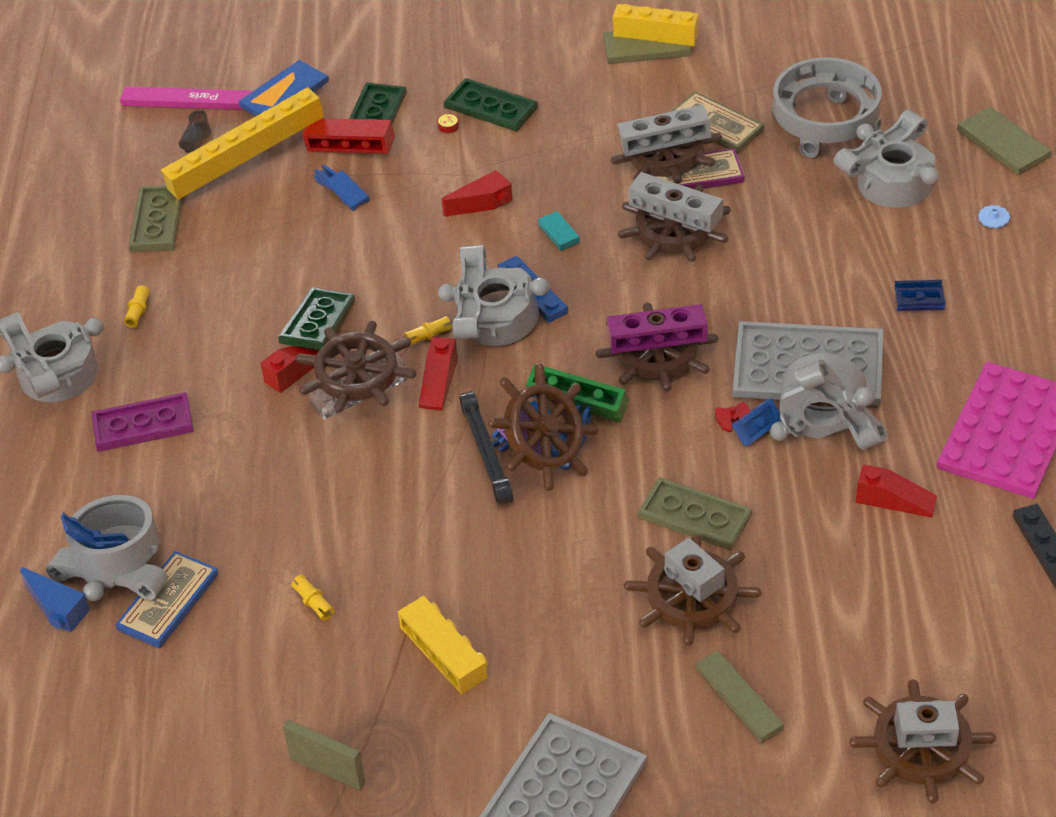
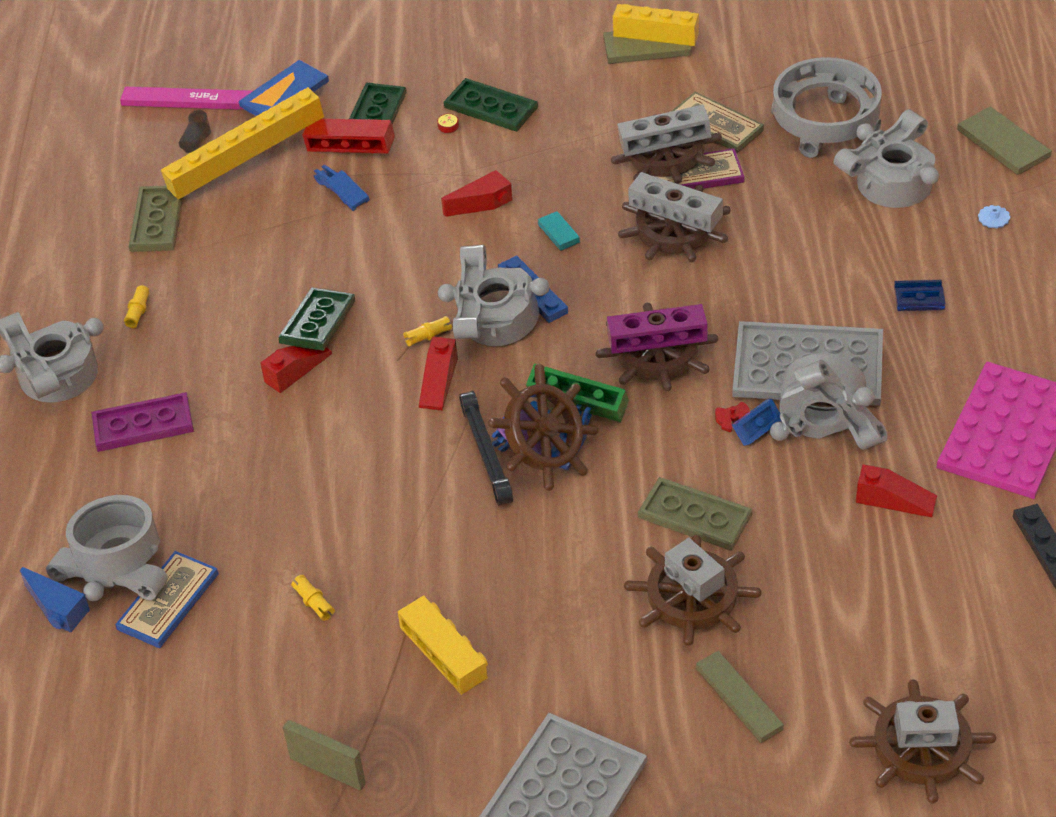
blue arm [60,512,128,549] -> none
reddish brown brick [296,321,417,420] -> none

